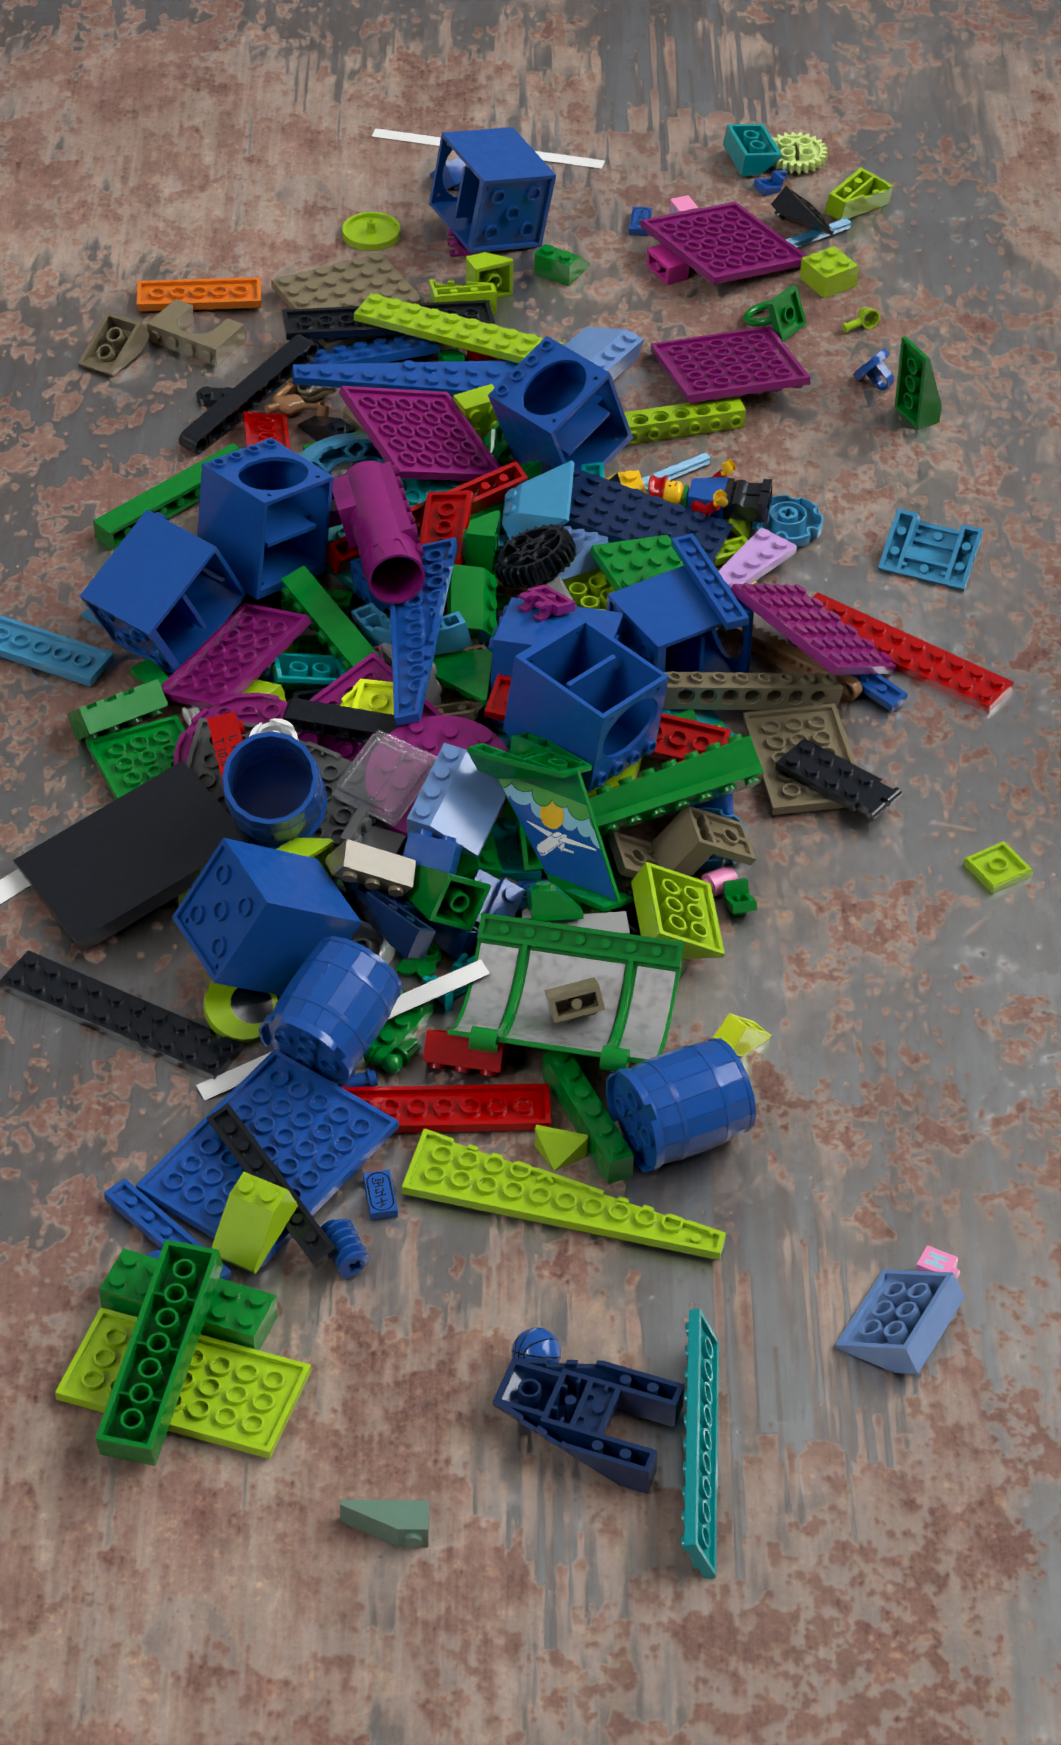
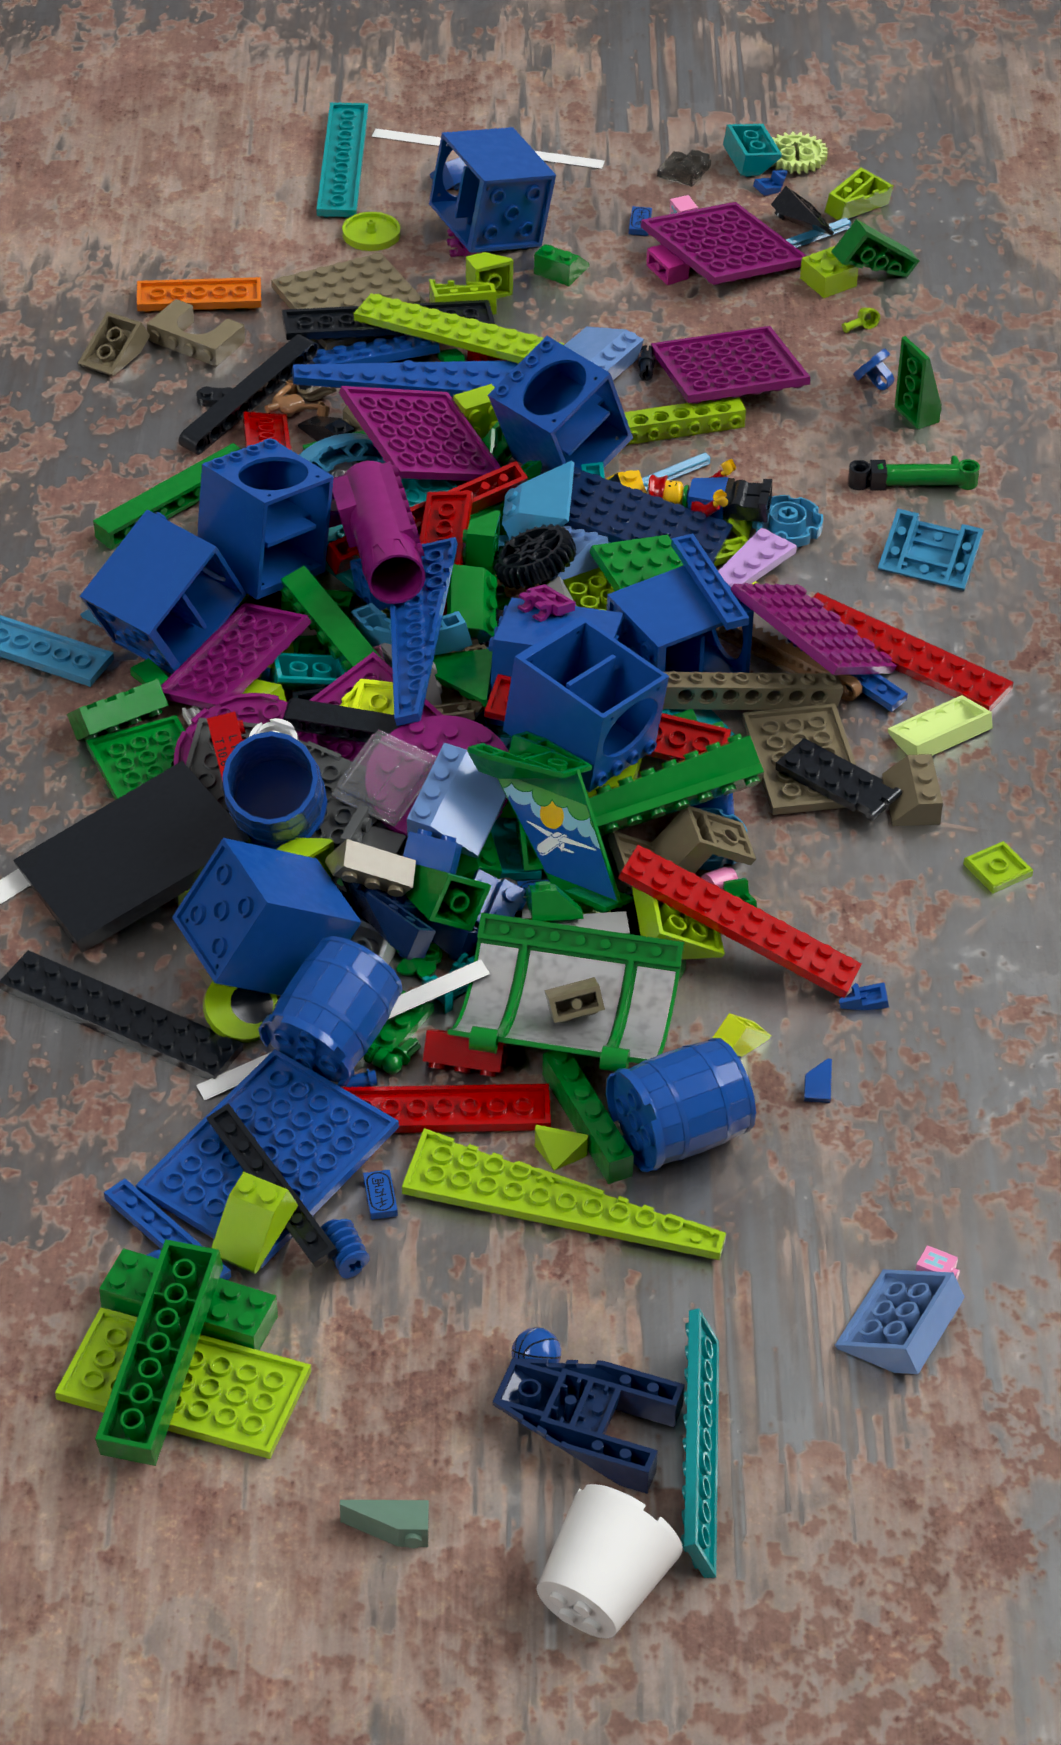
green tile [743,286,807,342] -> none
none -> teal plate [317,102,369,218]
none -> white cone [537,1484,682,1638]
none -> red plate [618,845,862,998]
none -> black pin [638,345,655,381]
none -> clear smoke plate [657,150,711,187]
none -> blue slope [804,1058,832,1103]
none -> green wedge [831,219,920,277]
none -> blue slope [839,982,889,1010]
none -> green piece [848,455,980,491]
none -> dark tan slope [882,754,943,826]
none -> yellowish green slope [888,695,993,756]

